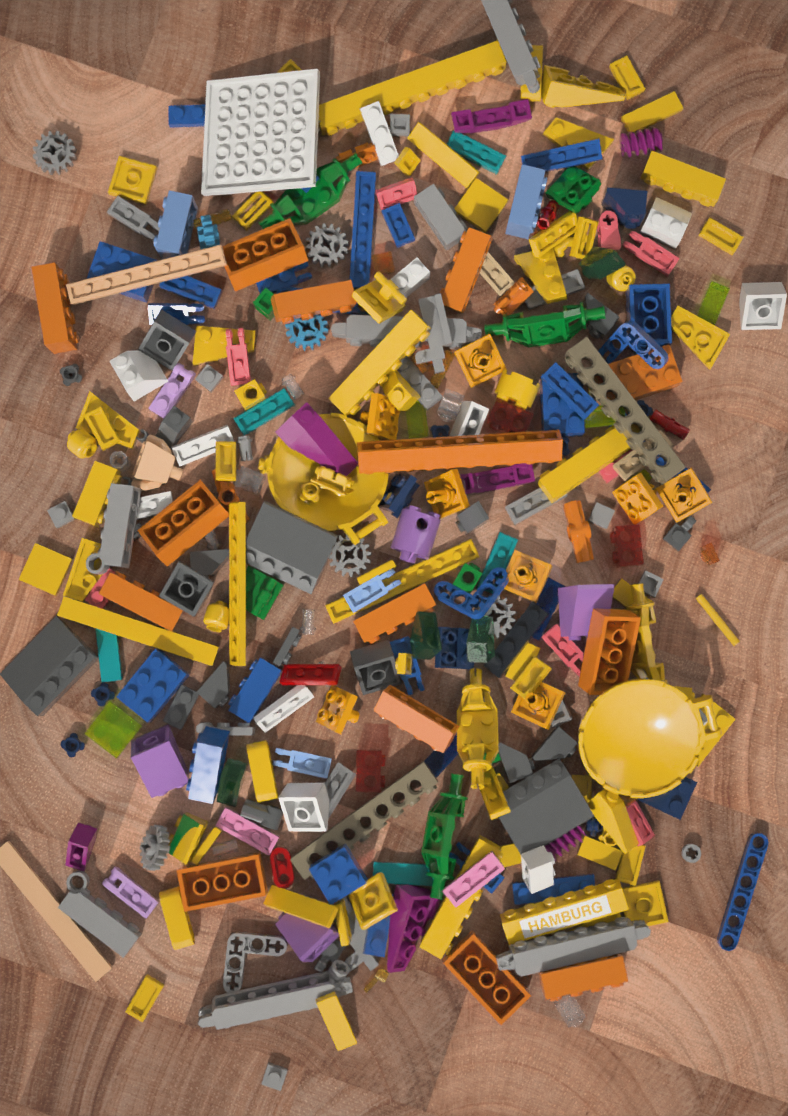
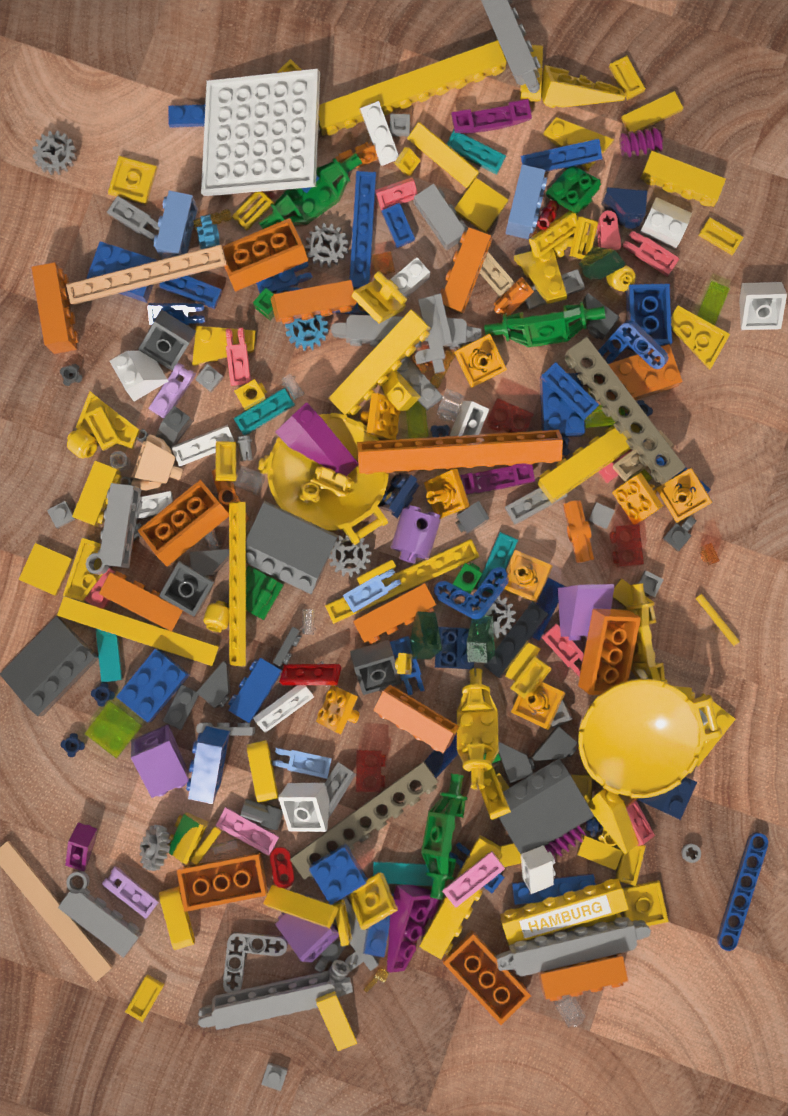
clear green slope [216,758,248,807] -> none
yellow brick [494,370,541,411] -> none
red pin [649,409,690,440] -> none

